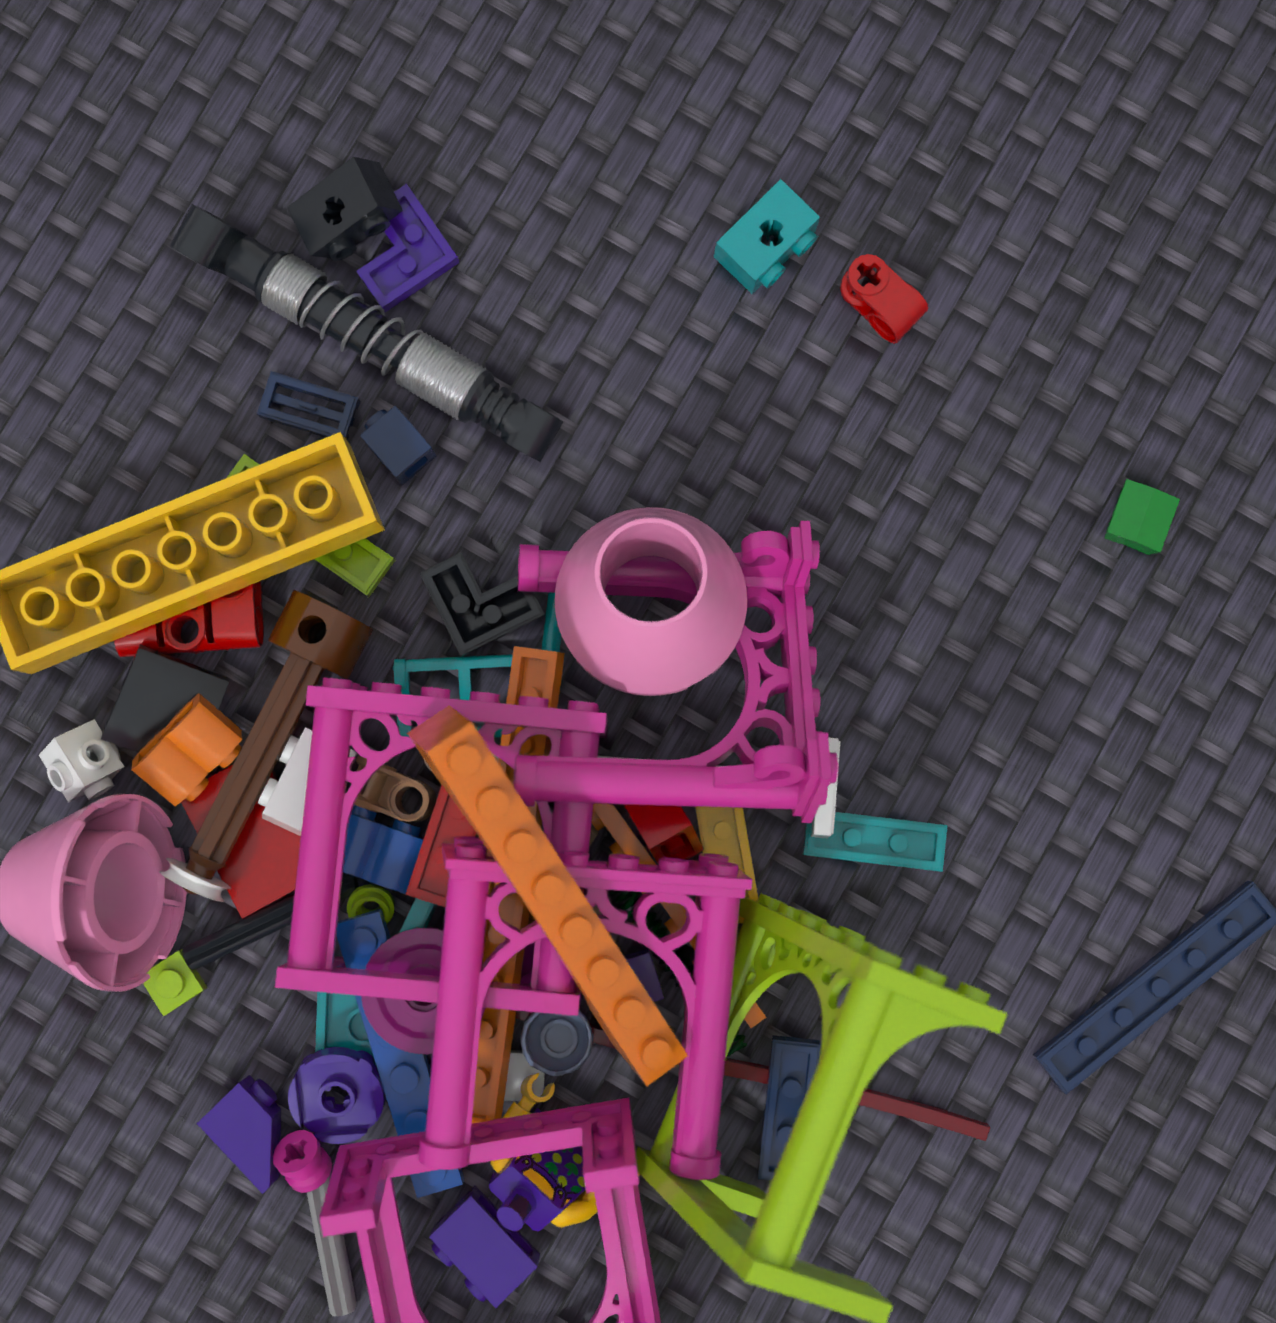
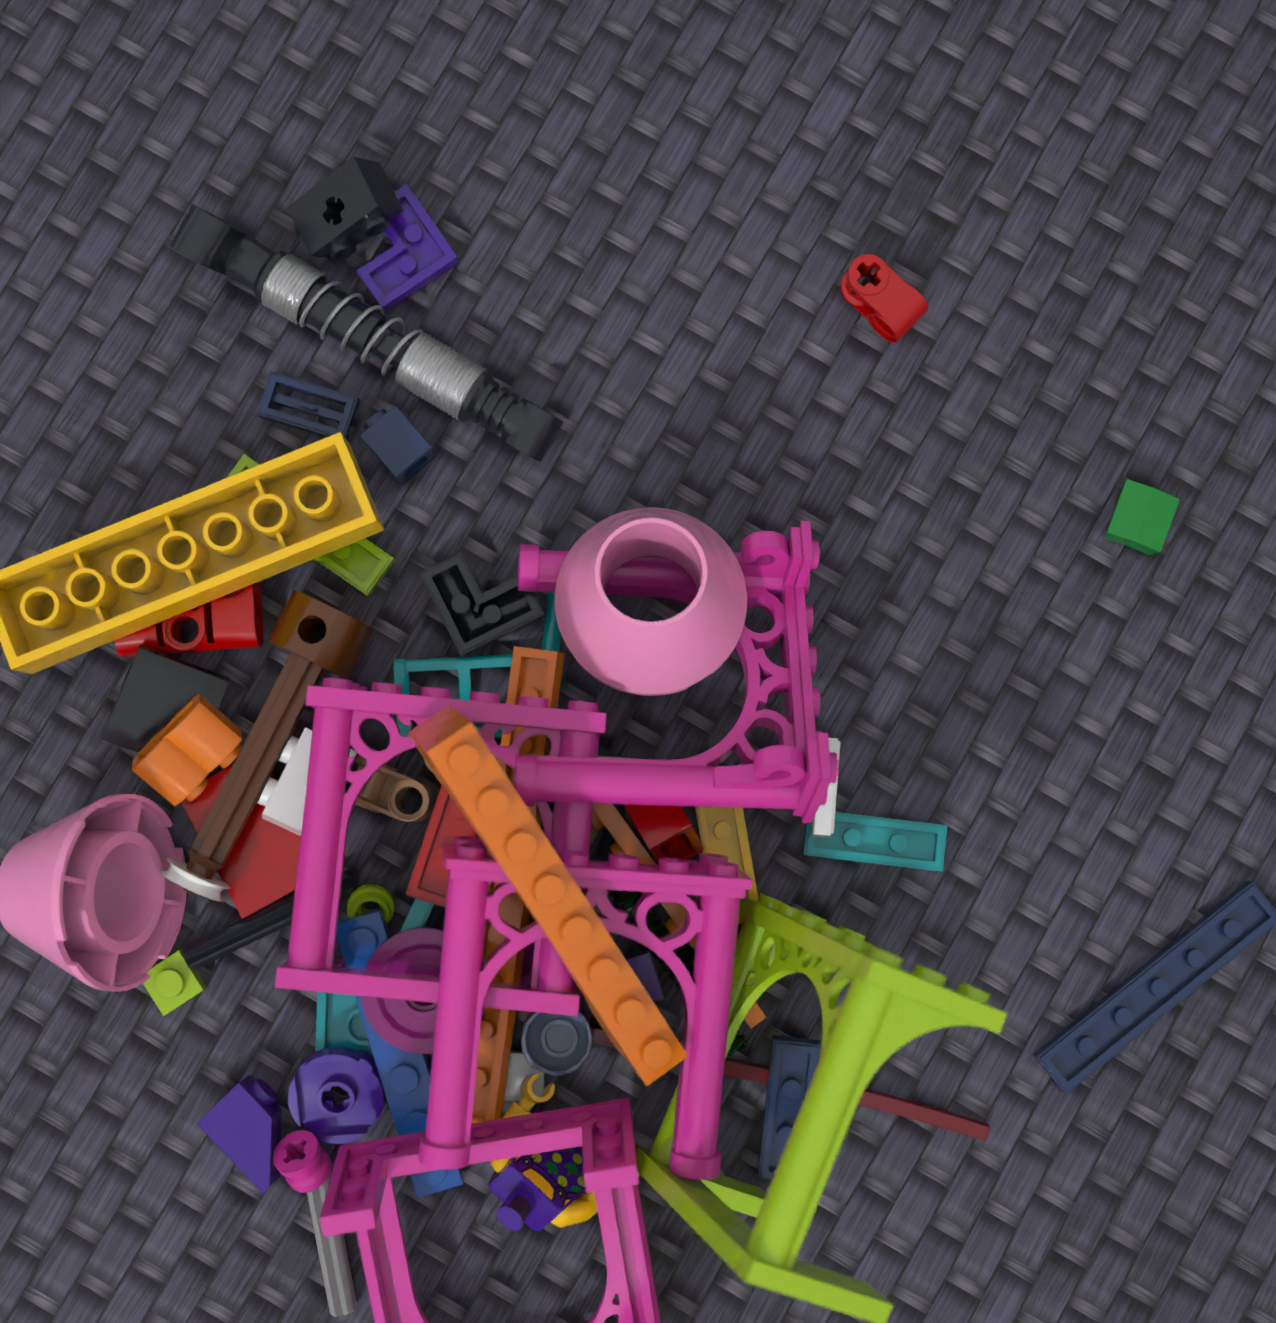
white brick [39,719,124,803] -> none
blue brick [343,805,424,894] -> none
dark purple brick [429,1185,540,1308] -> none
teal brick [714,179,820,294] -> none

